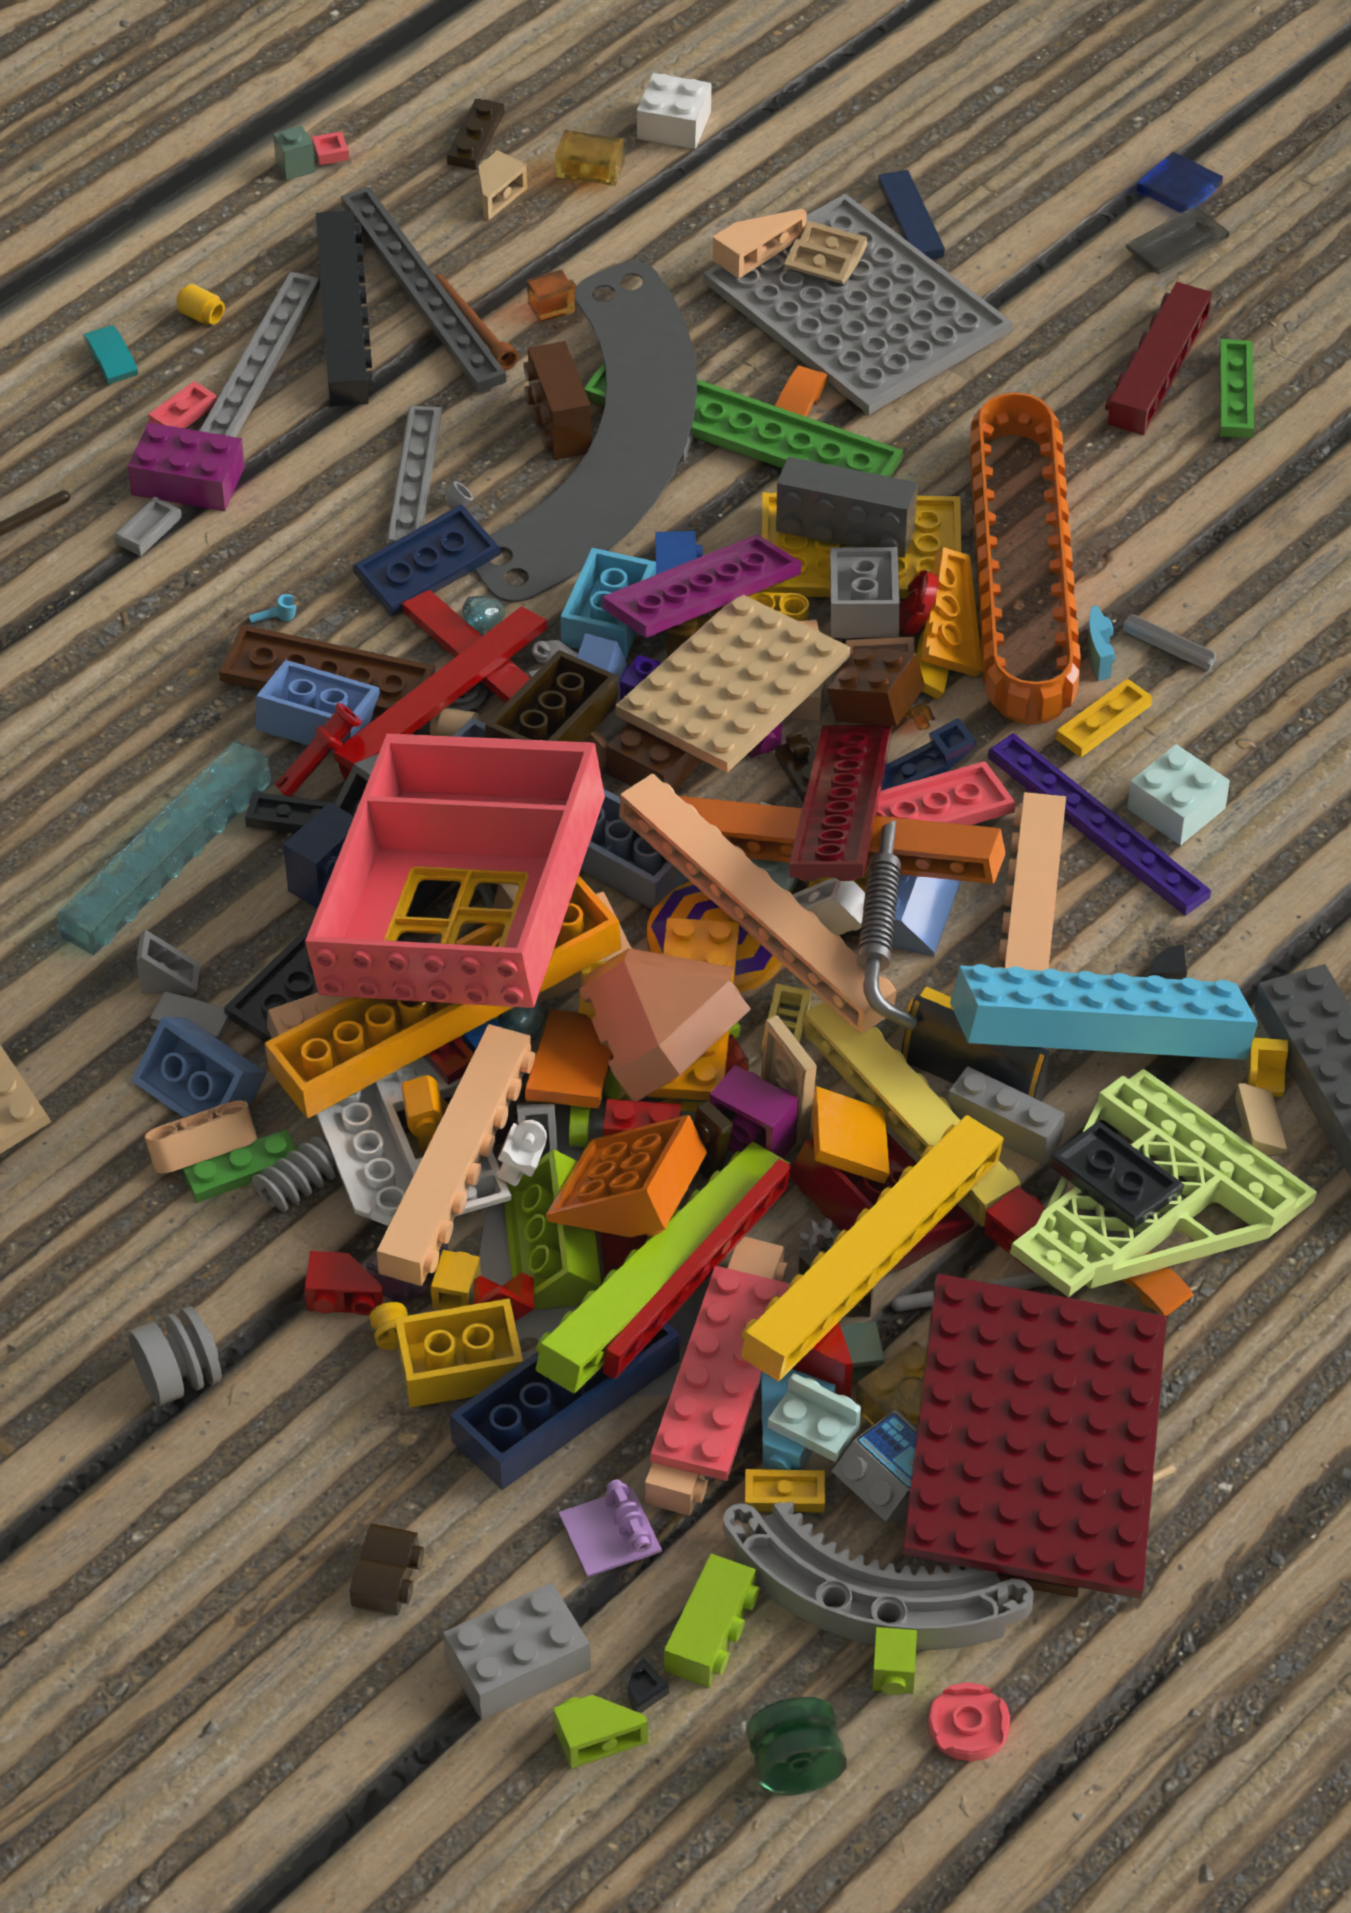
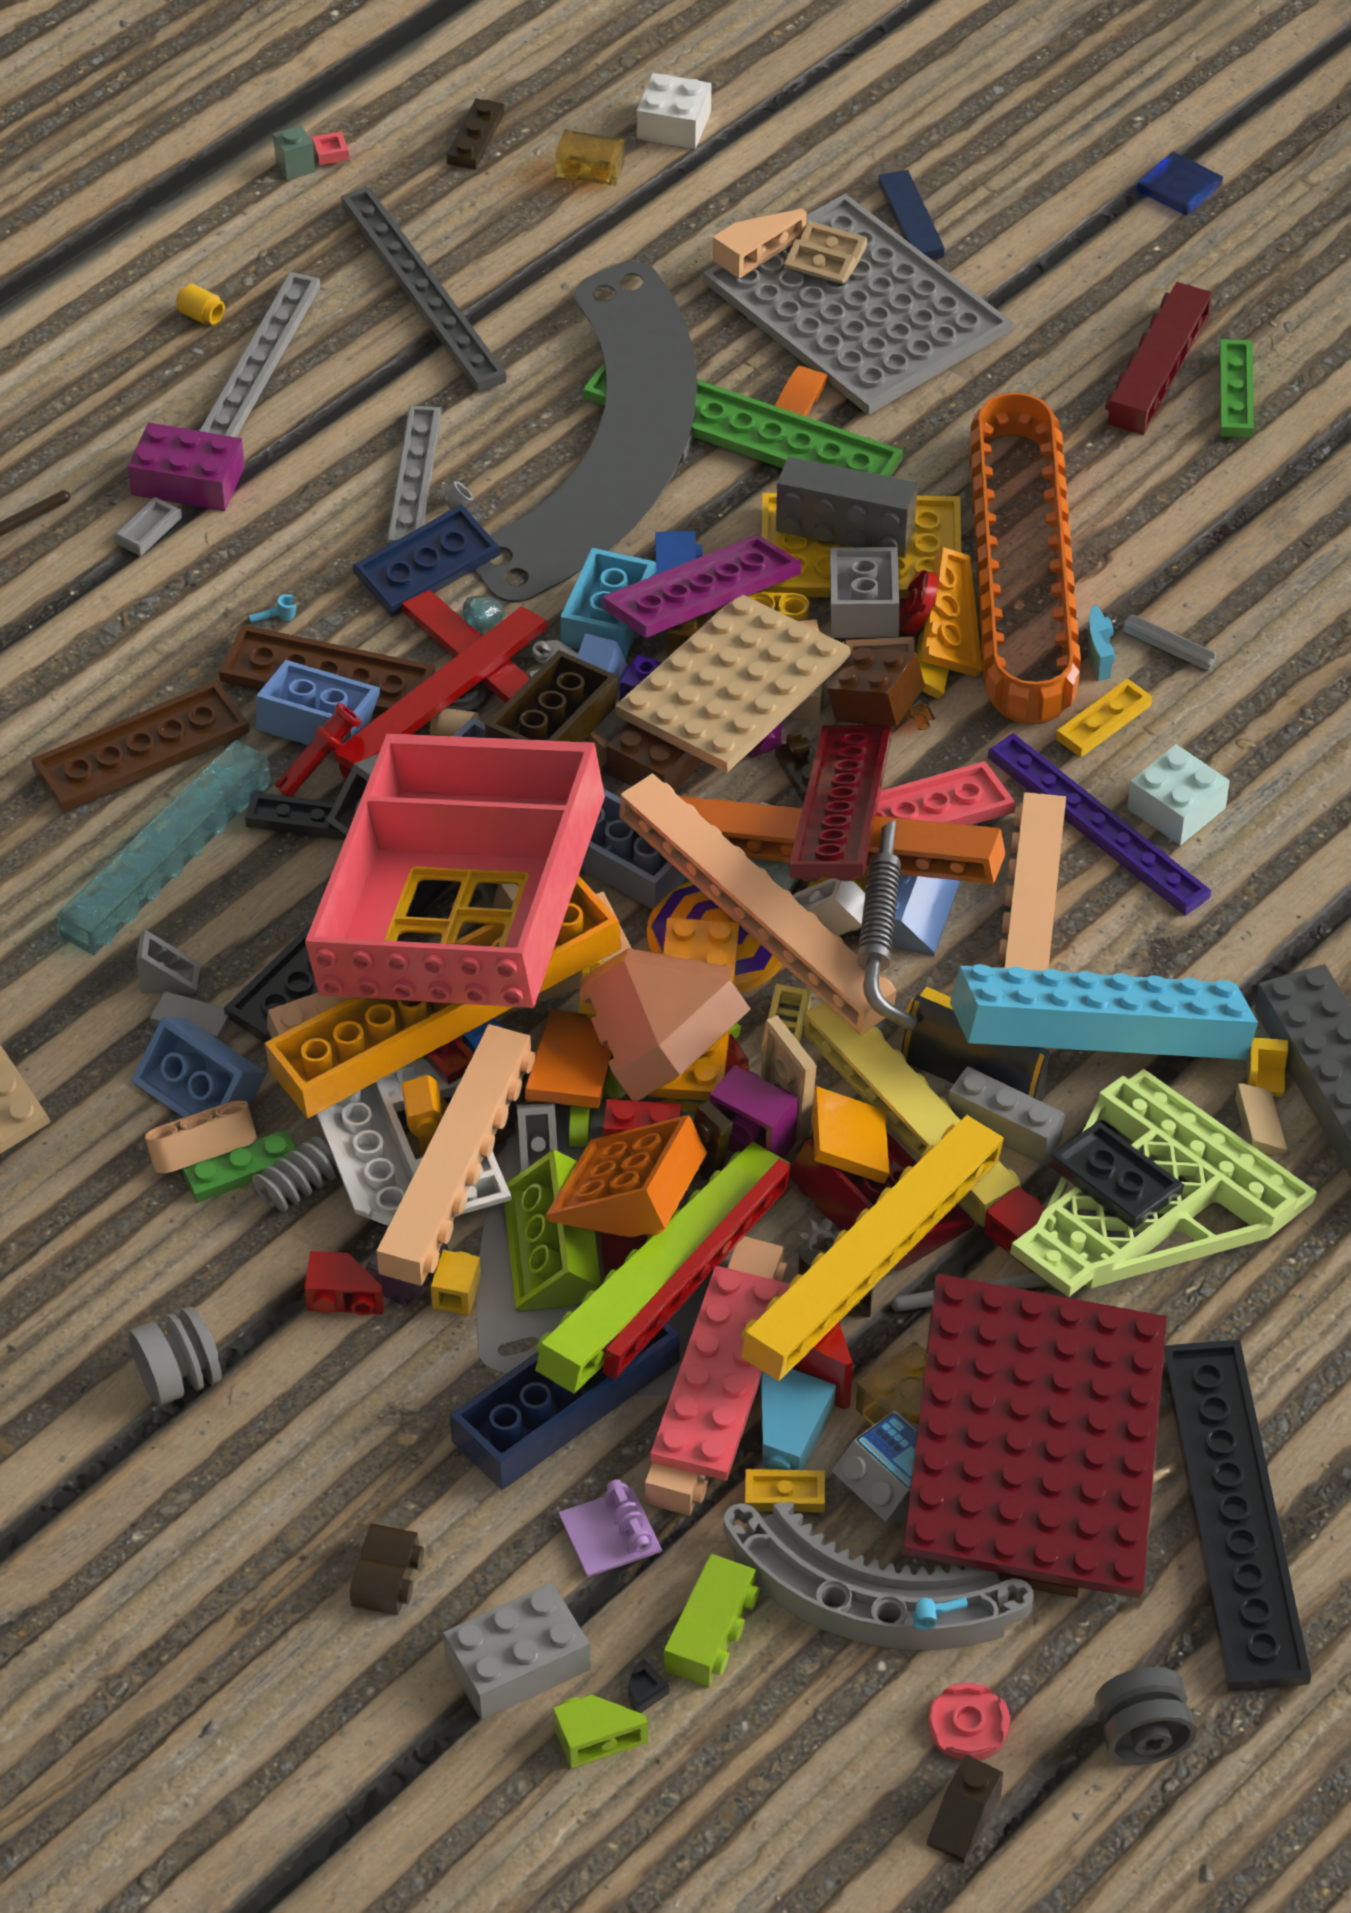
teal slope [83,325,138,385] -> none
coral plate [148,381,217,428] -> none
dark blue brick [283,802,354,909] -> none
black brick [316,210,374,406] -> none
yellow wheel [369,1302,408,1350] -> none
yellow brick [395,1298,523,1408] -> none
dark orange piece [435,274,519,371] -> none
red panel [474,1272,534,1322] -> none
tan slope [478,150,527,221] -> none
white hips [497,1120,547,1186] -> none
clear light blue cone [498,1001,545,1045] -> none
reddish brown brick [523,341,591,460] -> none
clear orange brick [527,269,576,322] -> none
clear green wheel [746,1697,847,1796] -> none
light aqua bracket [767,1373,861,1463] -> none
sand green brick [841,1322,884,1386] -> none
lime brick [872,1627,917,1695] -> none
dark blue slope [881,718,977,790] -> none
orange slope [1121,1252,1194,1316] -> none
clear smoke piece [1126,206,1229,274] -> none
black tile [1150,945,1187,980] -> none
none -> reddish brown plate [31,680,250,812]
none -> medium azure hand [912,1597,968,1630]
none -> dark brown slope [927,1755,1004,1863]
none -> dark grey wheel [1094,1667,1197,1765]
none -> black plate [1163,1340,1311,1691]

